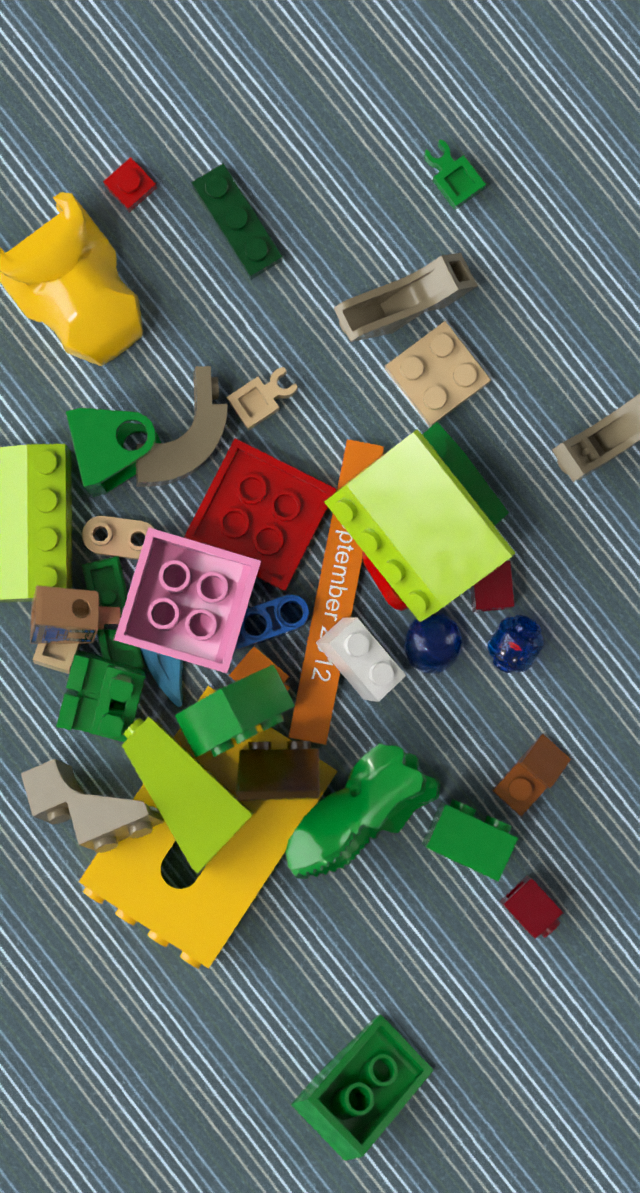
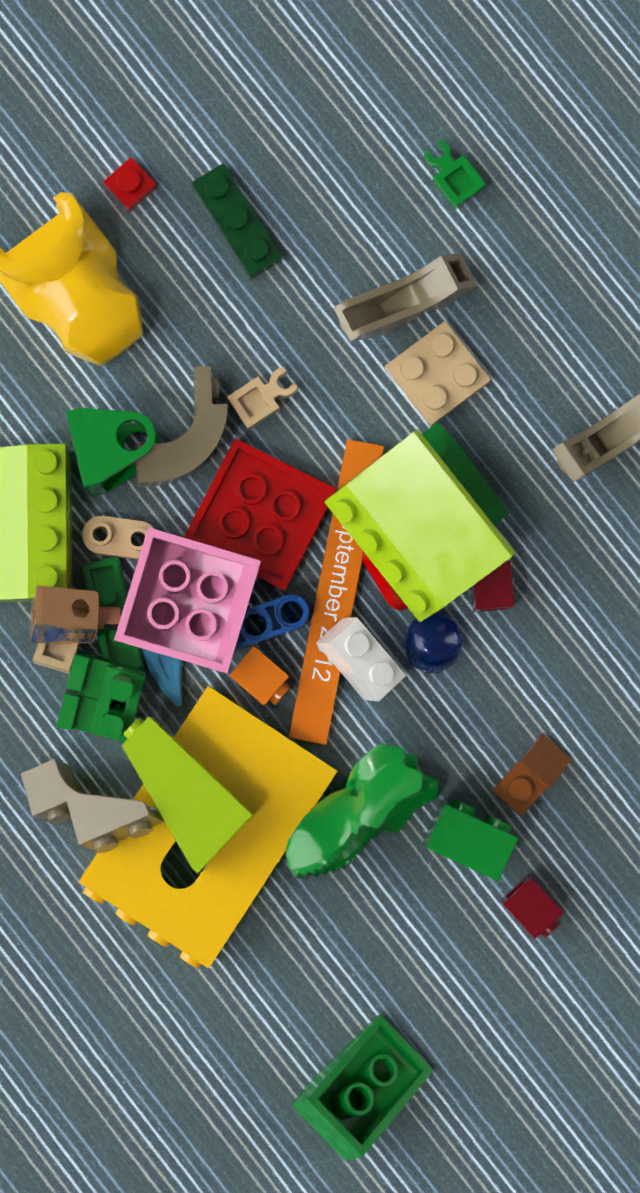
green brick [175,664,295,757] -> none
dark brown slope [237,741,320,800] -> none
clear blue head [487,615,544,673] -> none

